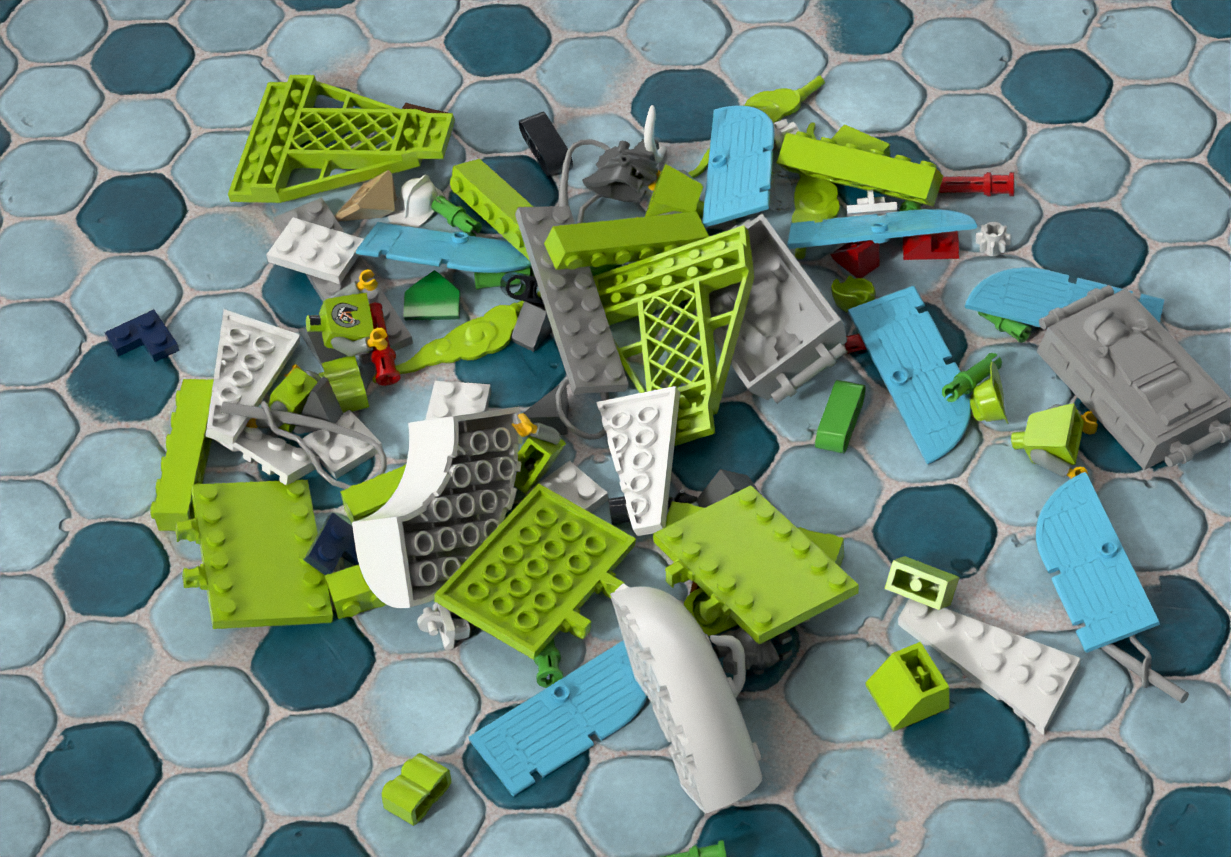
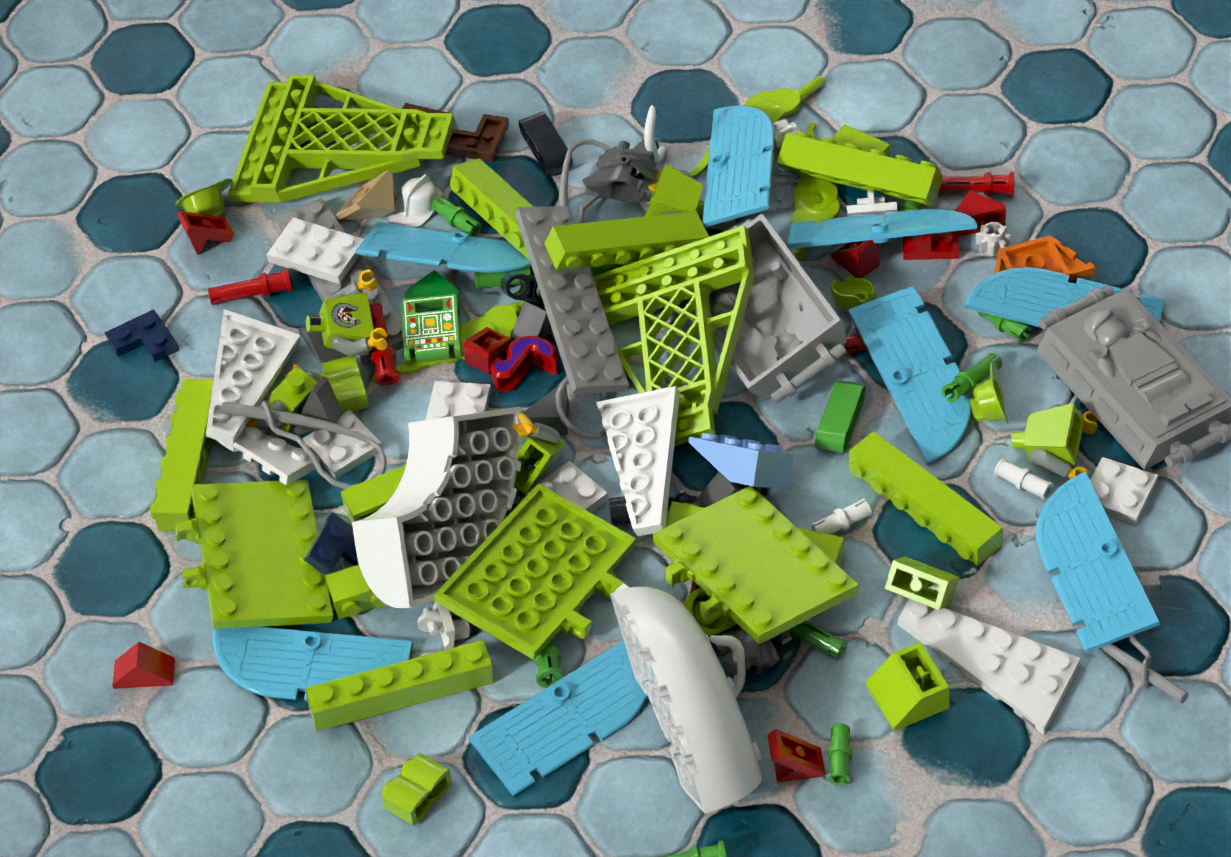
none -> red slope [112,642,175,689]
none -> lime piece [175,178,233,216]
none -> red slope [177,211,235,255]
none -> red pin [208,268,293,305]
none -> medium azure door [213,627,413,710]
none -> lime brick [306,640,493,732]
none -> bright green container [401,294,462,363]
none -> reddish brown plate [445,114,509,162]
none -> red slope [463,327,511,375]
none -> red animal [490,335,559,392]
none -> light blue slope [689,433,794,489]
none -> red slope [767,729,826,782]
none -> bright green pin [788,621,847,659]
none -> white pin [811,498,872,534]
none -> bright green pin [827,723,852,786]
none -> lime brick [849,431,1003,566]
none -> red slope [955,191,1006,237]
none -> orange wing [994,235,1095,282]
none -> white pin [994,459,1054,500]
none -> white plate [1090,457,1158,525]

